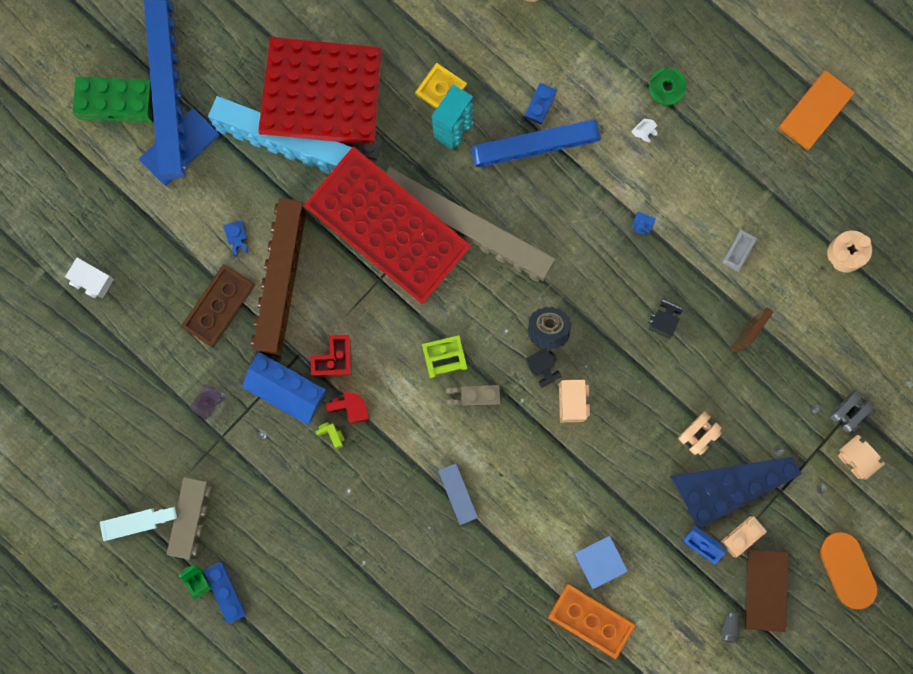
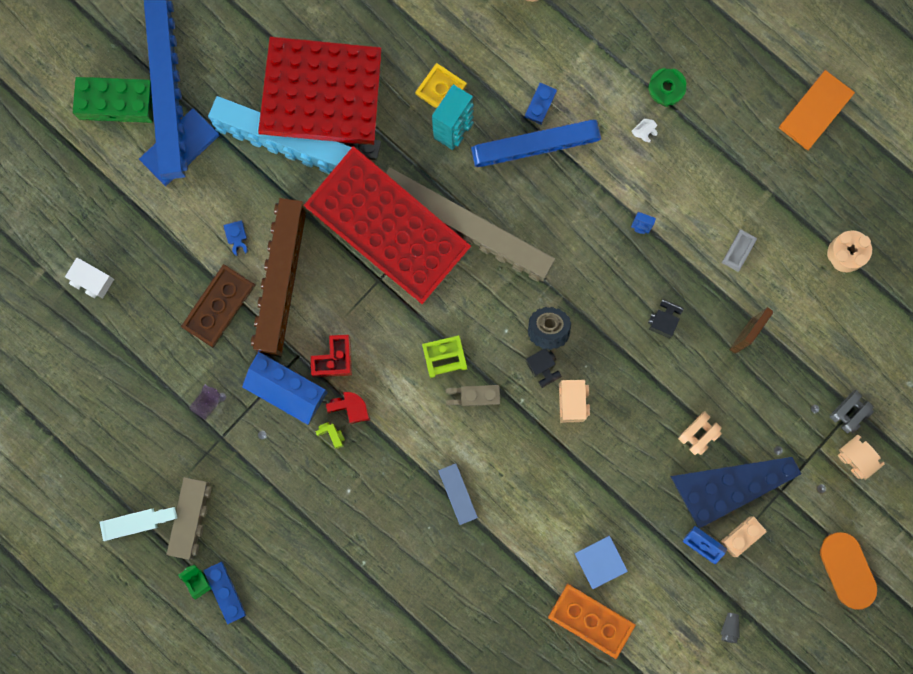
reddish brown tile [745,549,788,632] -> none

